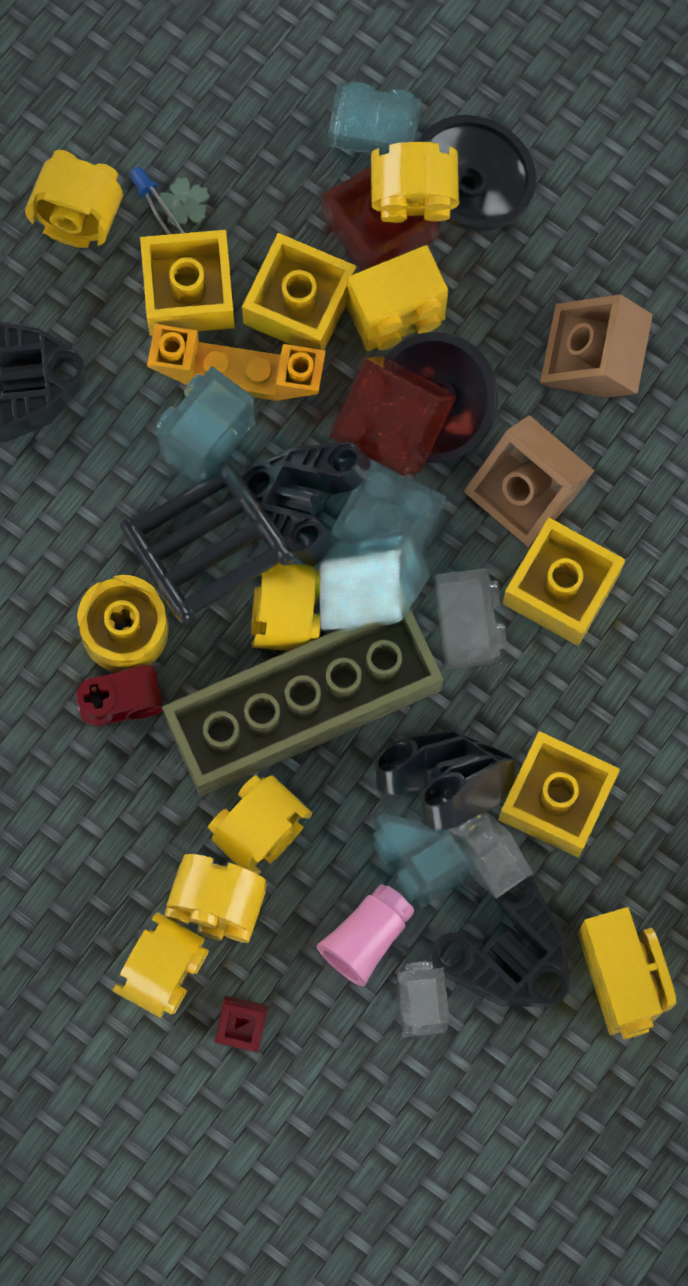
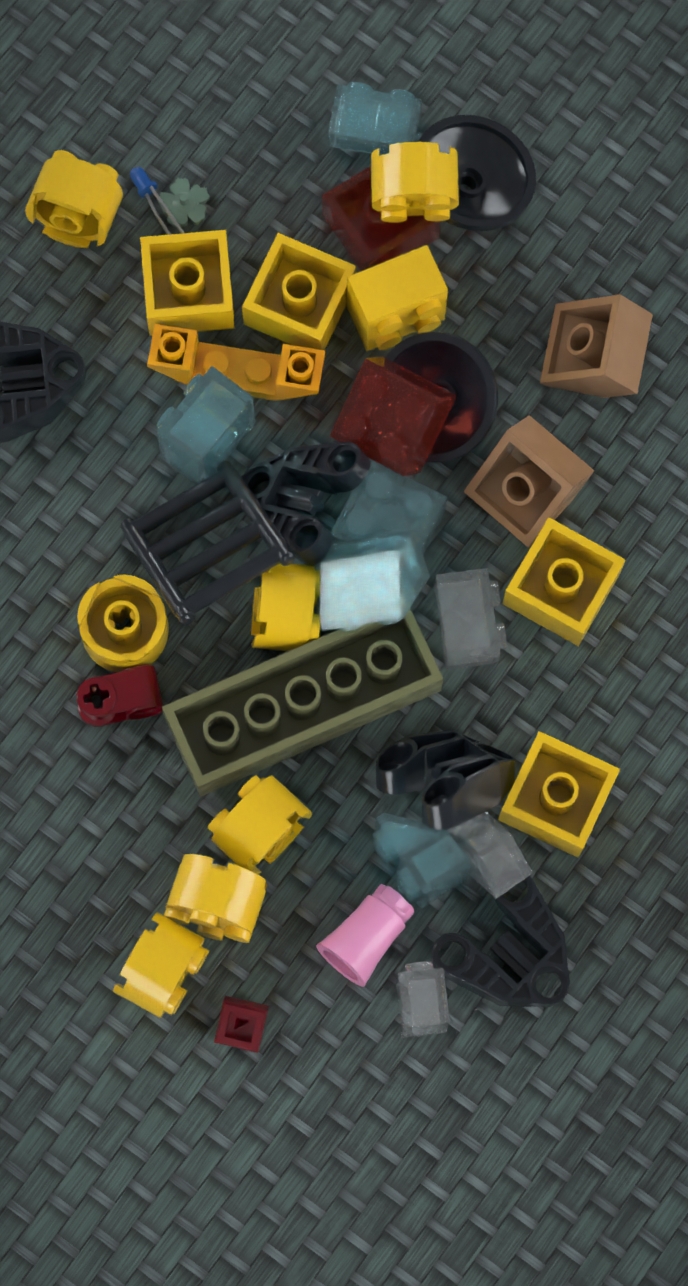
yellow brick [577,907,676,1040] -> none

